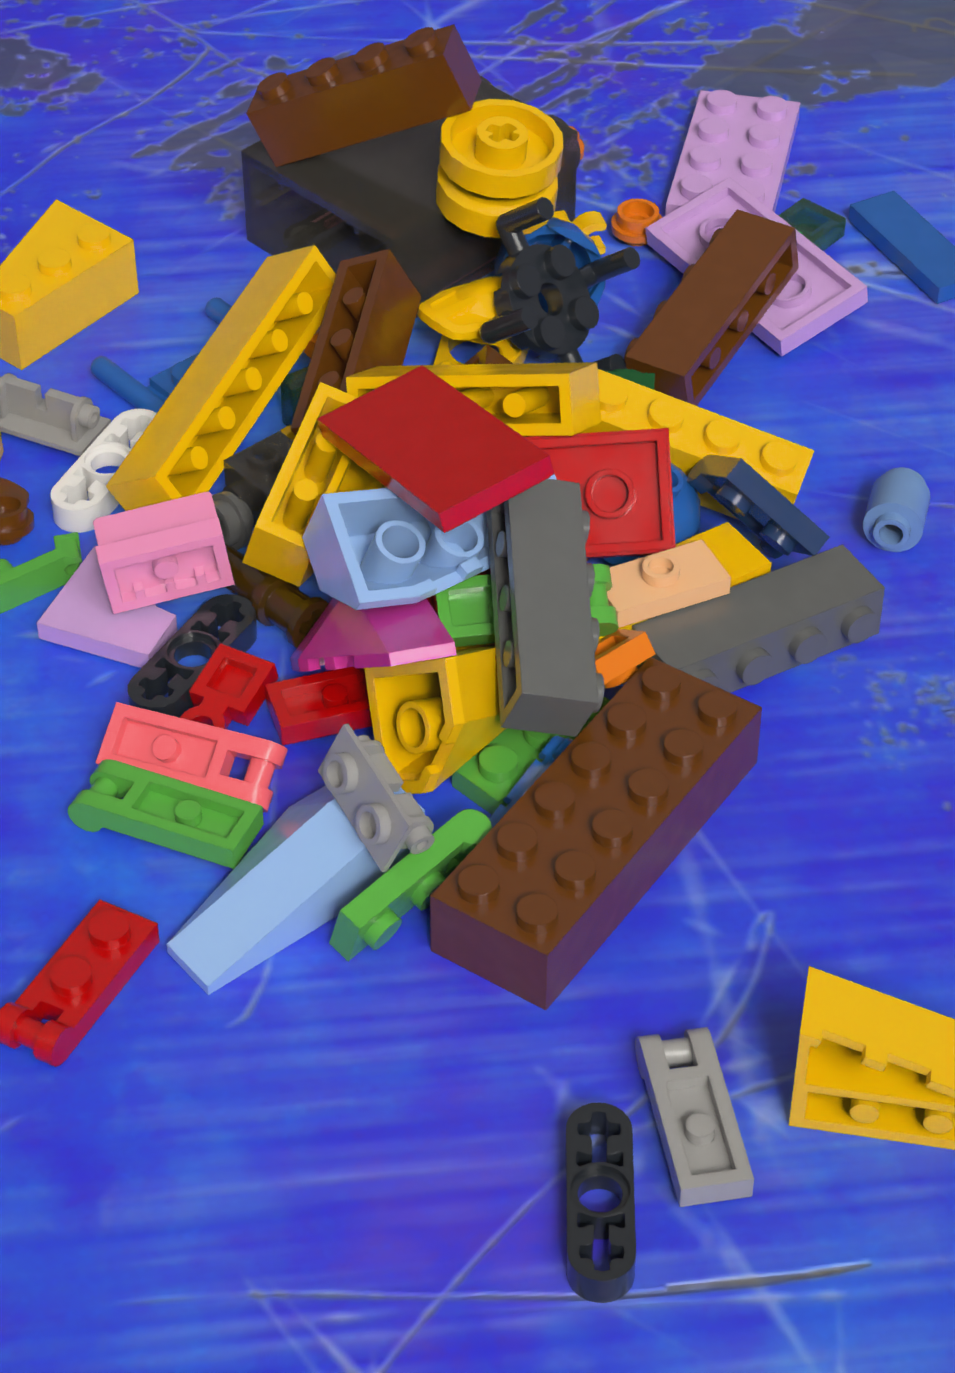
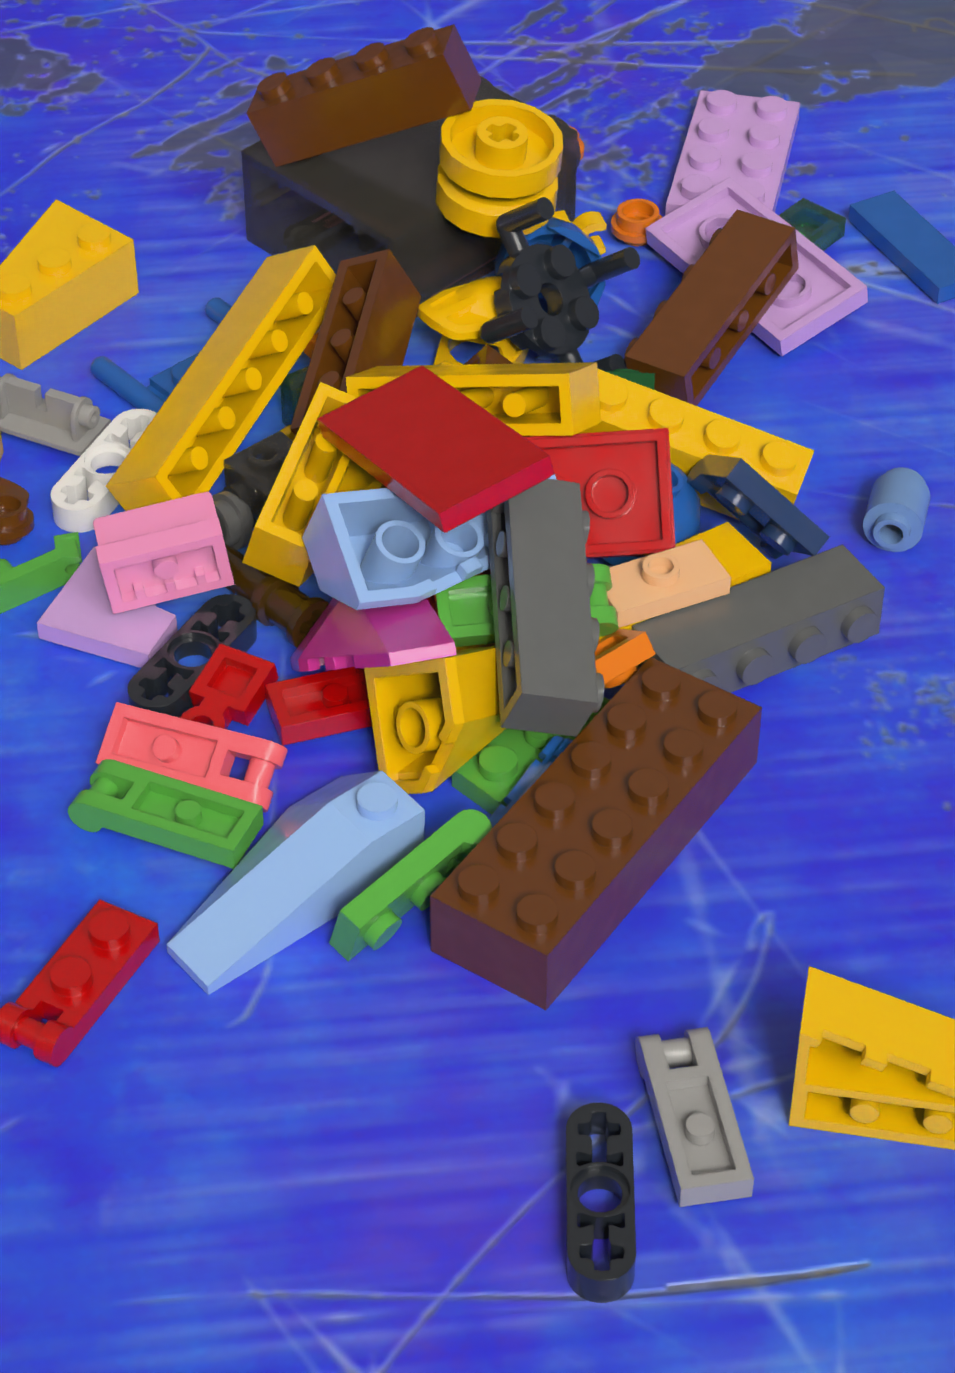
light grey hinge [318,724,435,872] -> none

